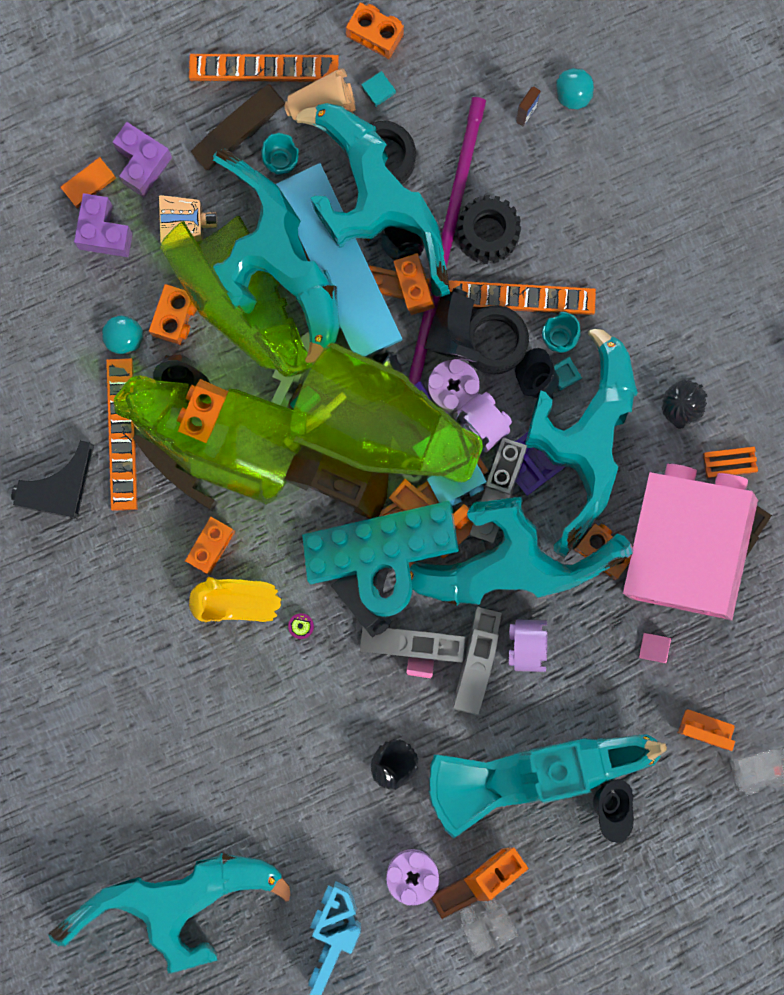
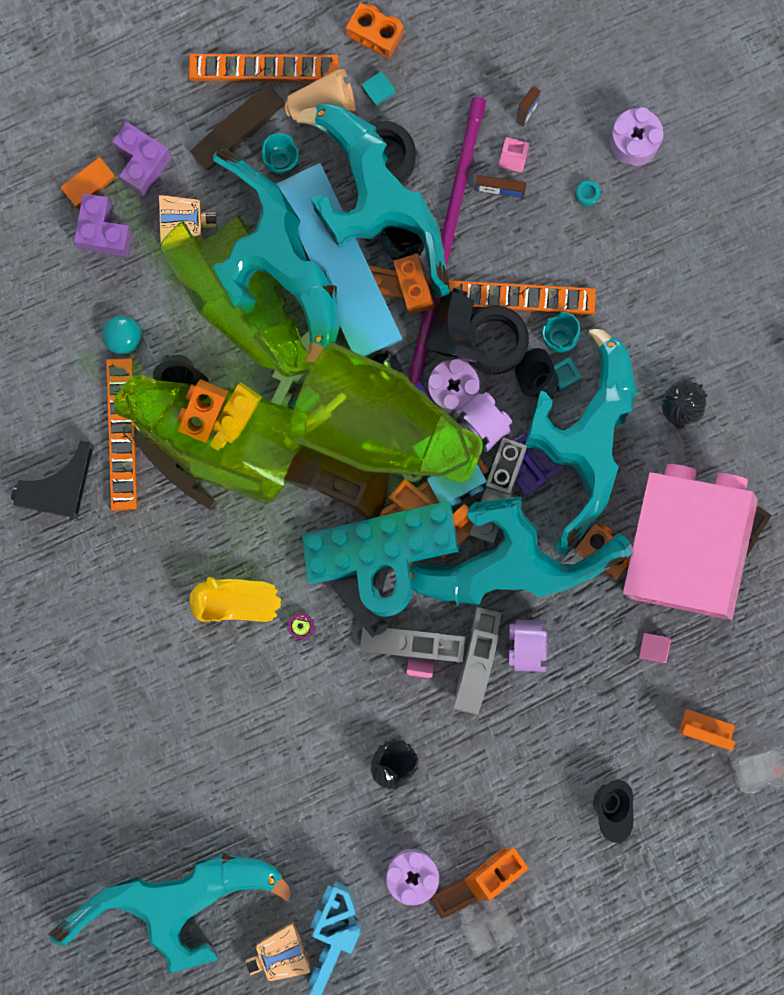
orange brick [149,284,198,345] -> none
orange brick [185,517,236,575] -> none
teal animal [428,734,667,838] -> none
black tyre [457,195,521,264] -> none
teal hair [556,68,594,109] -> none
orange tile [703,447,758,479] -> none
none -> yellow hinge [210,382,262,451]
none -> light nougat torso [245,922,311,981]
none -> reddish brown tile [474,175,527,198]
none -> bright pink slope [499,137,530,172]
none -> teal tile [575,180,601,207]
none -> lavender brick [610,107,663,166]

